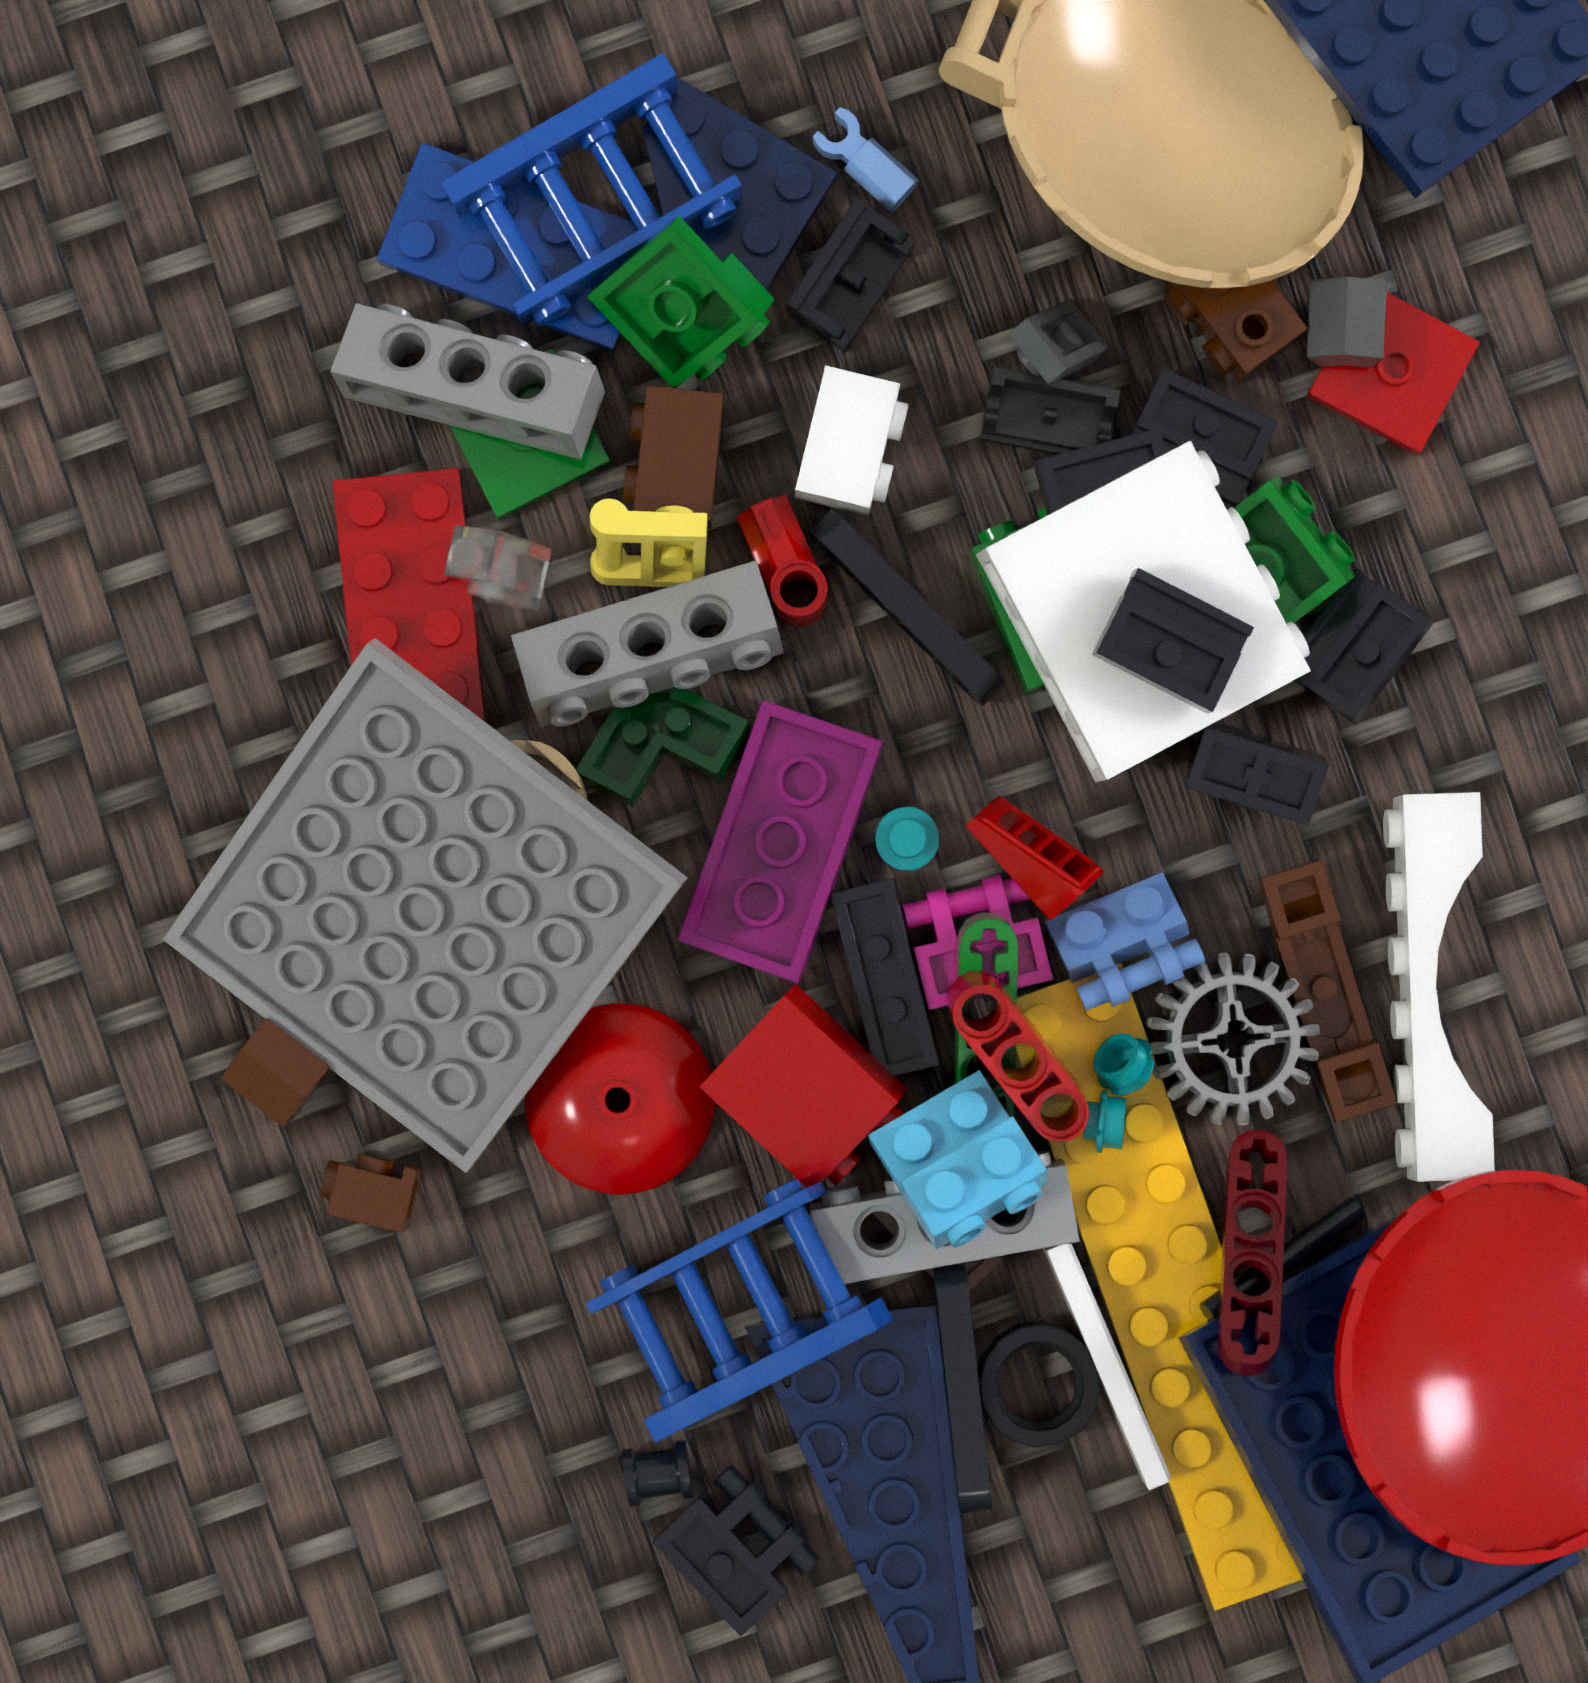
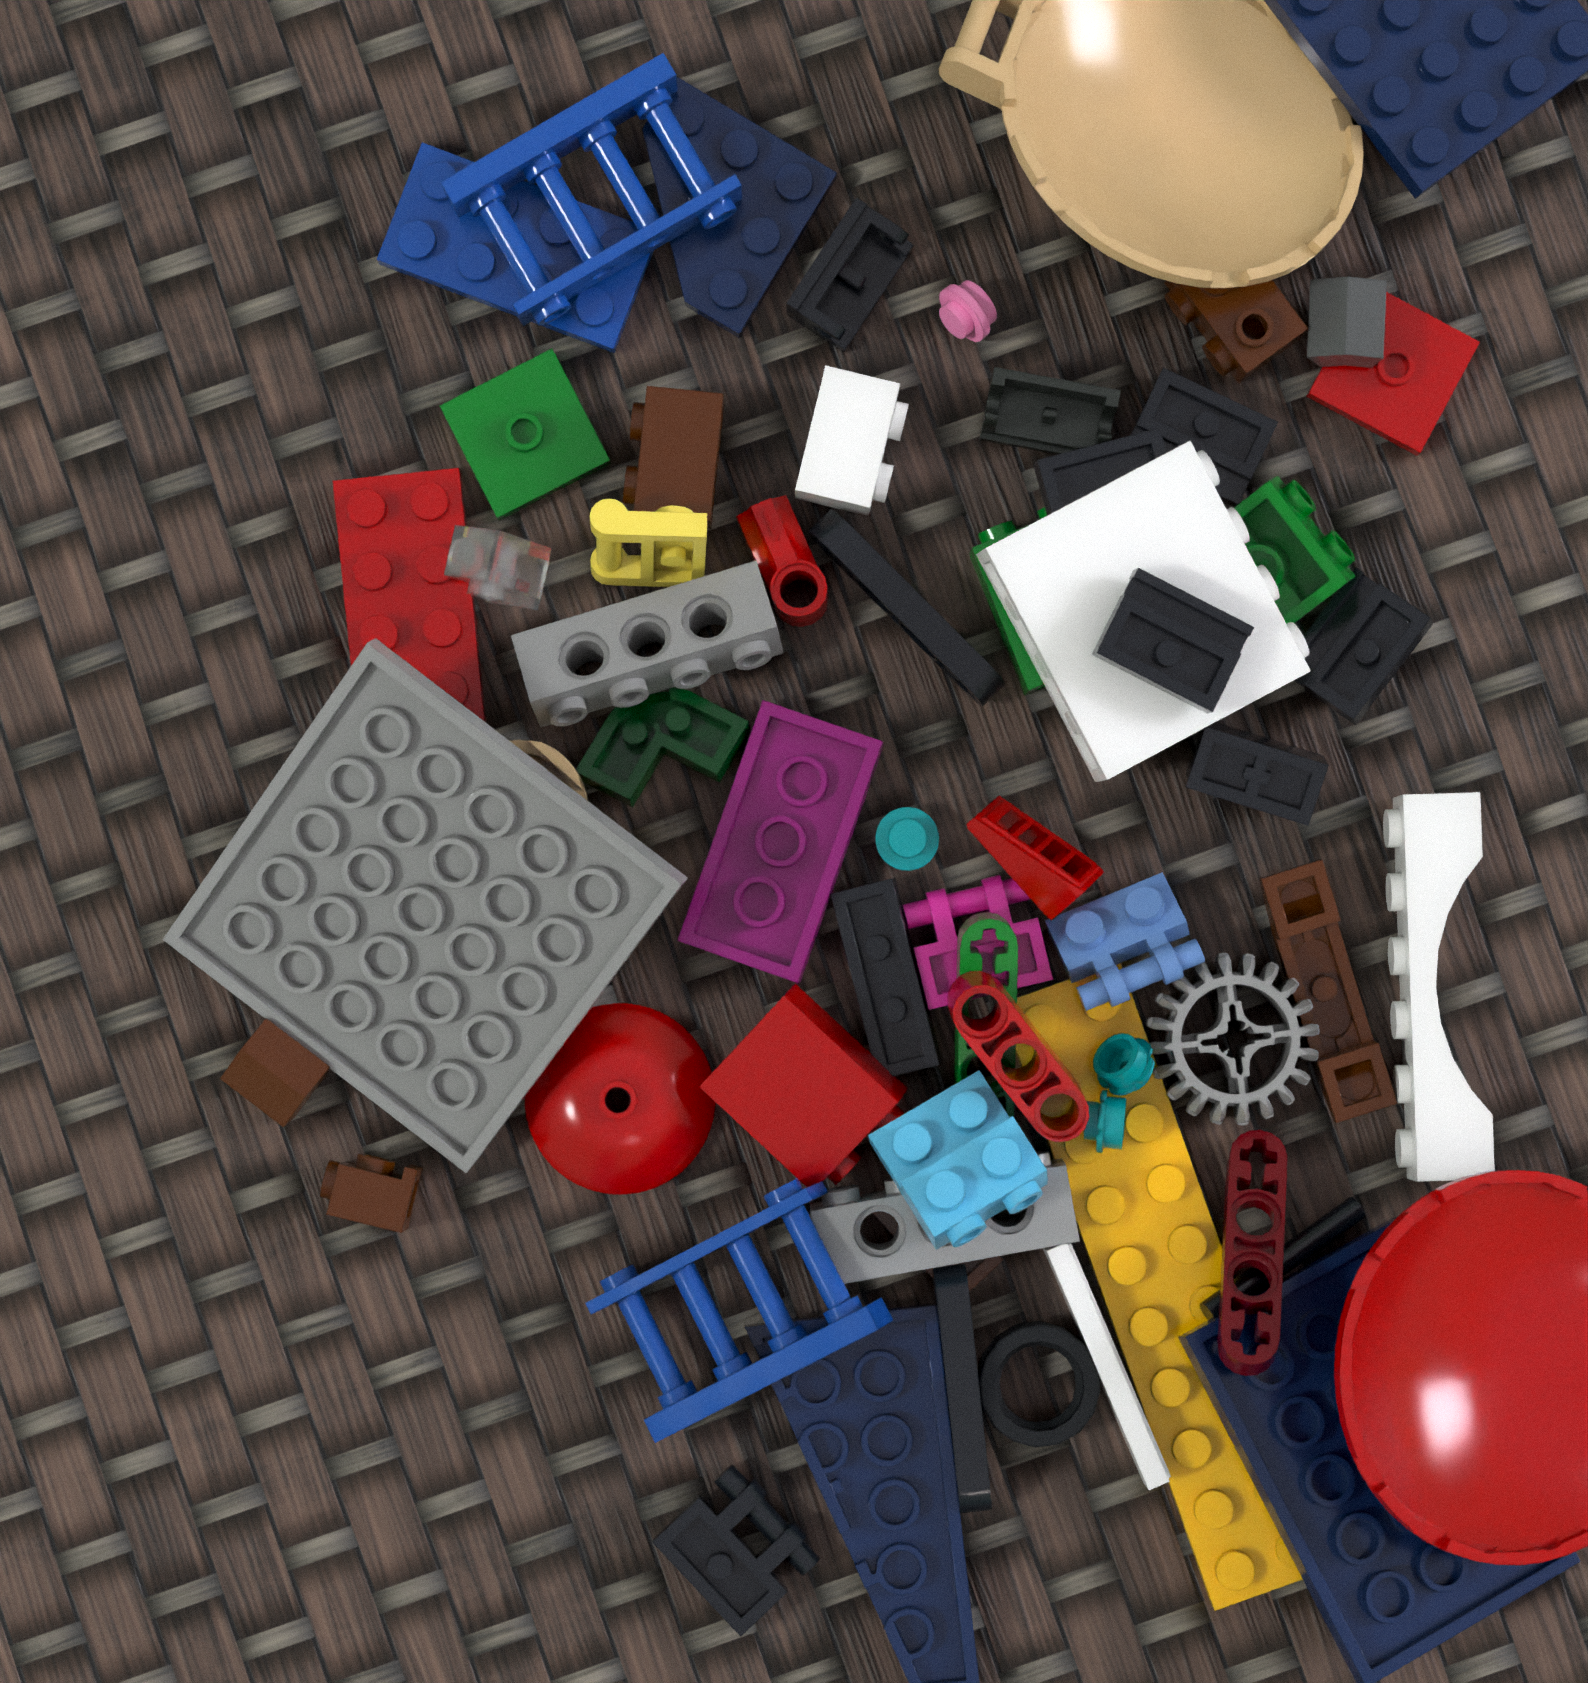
light grey brick [330,303,605,460] -> none
green plate [587,215,775,389] -> none
black bush [621,1440,694,1507] -> none
light blue bar [813,107,920,213] -> none
dark grey plate [1009,298,1109,385] -> none
none -> bright pink plate [939,280,997,342]

